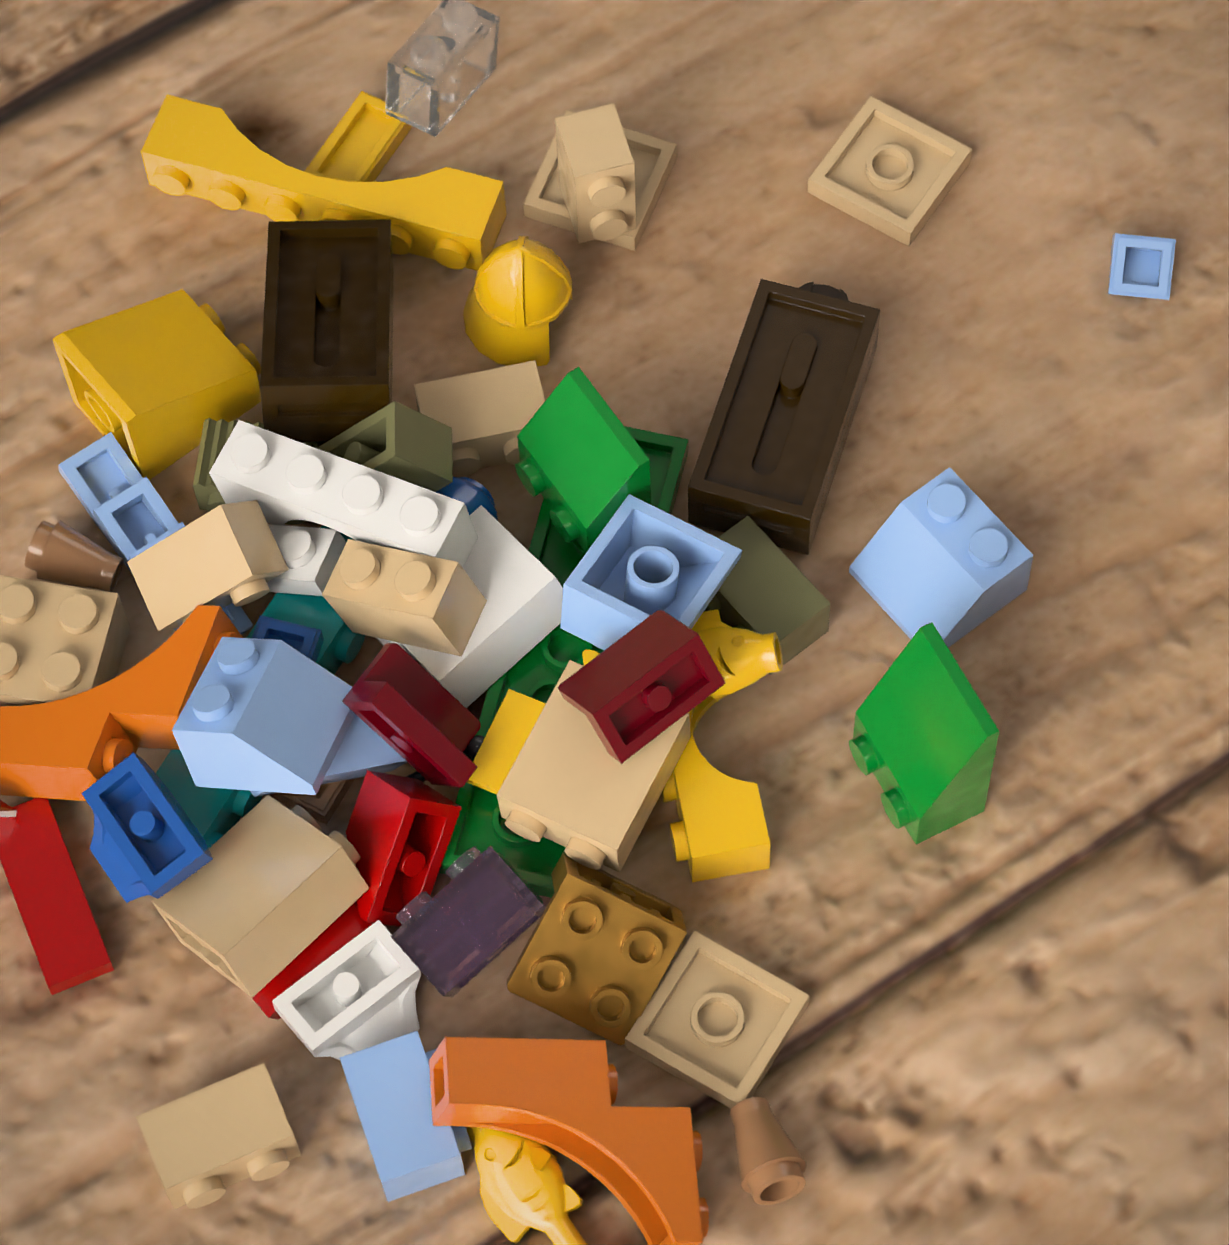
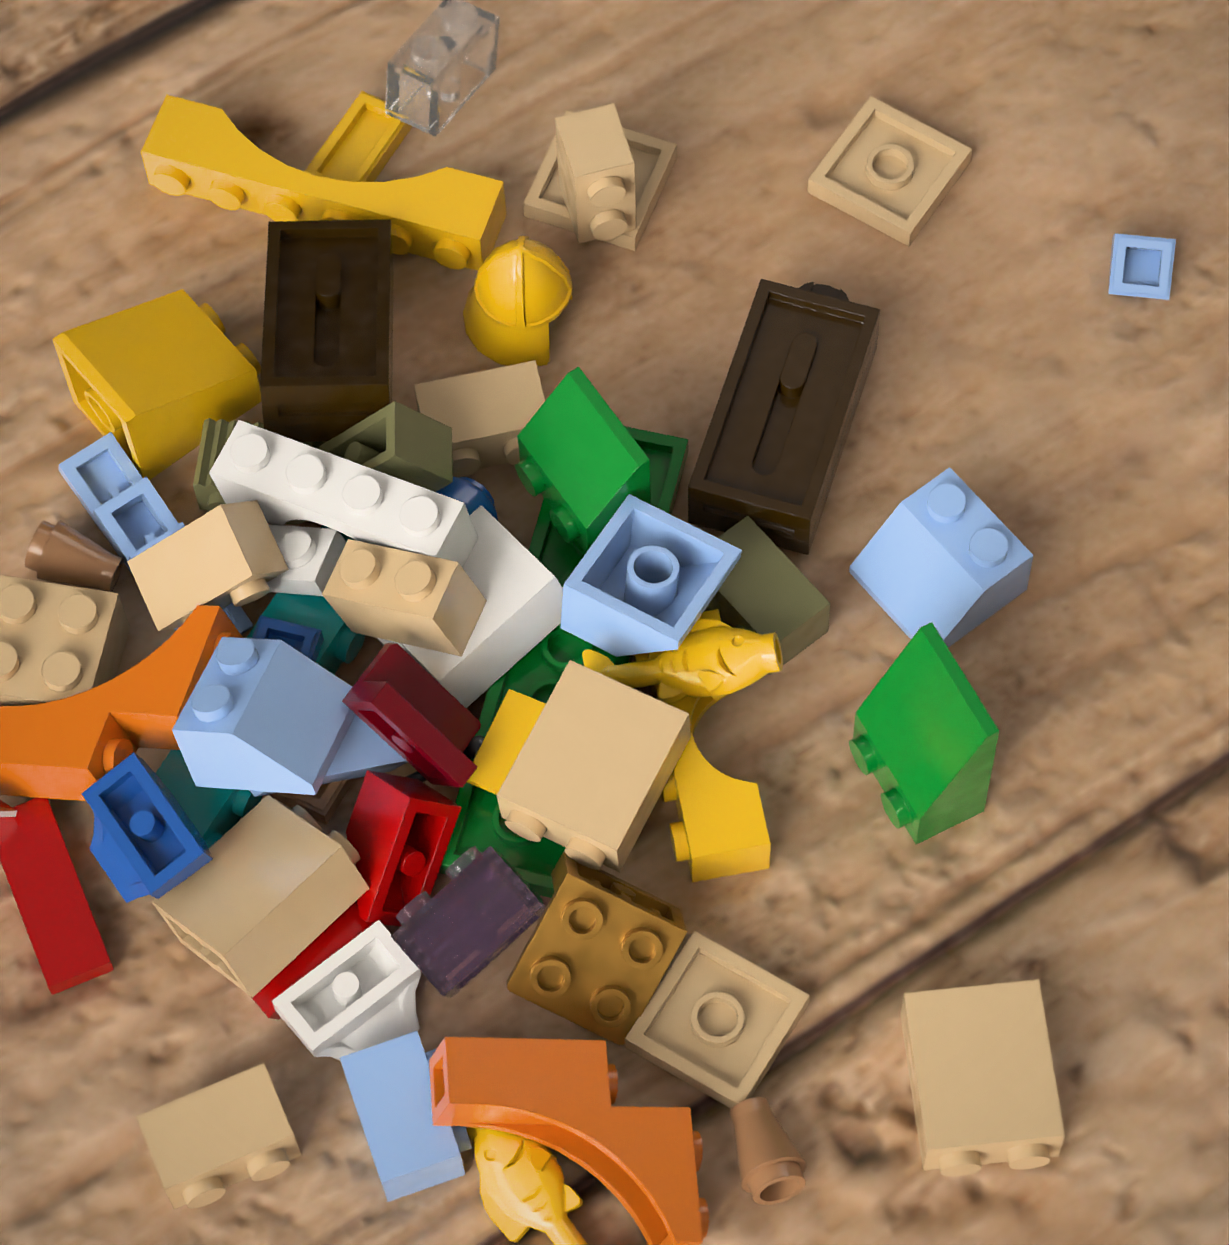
dark red panel [558,610,726,764] -> none
none -> tan brick [900,979,1065,1177]

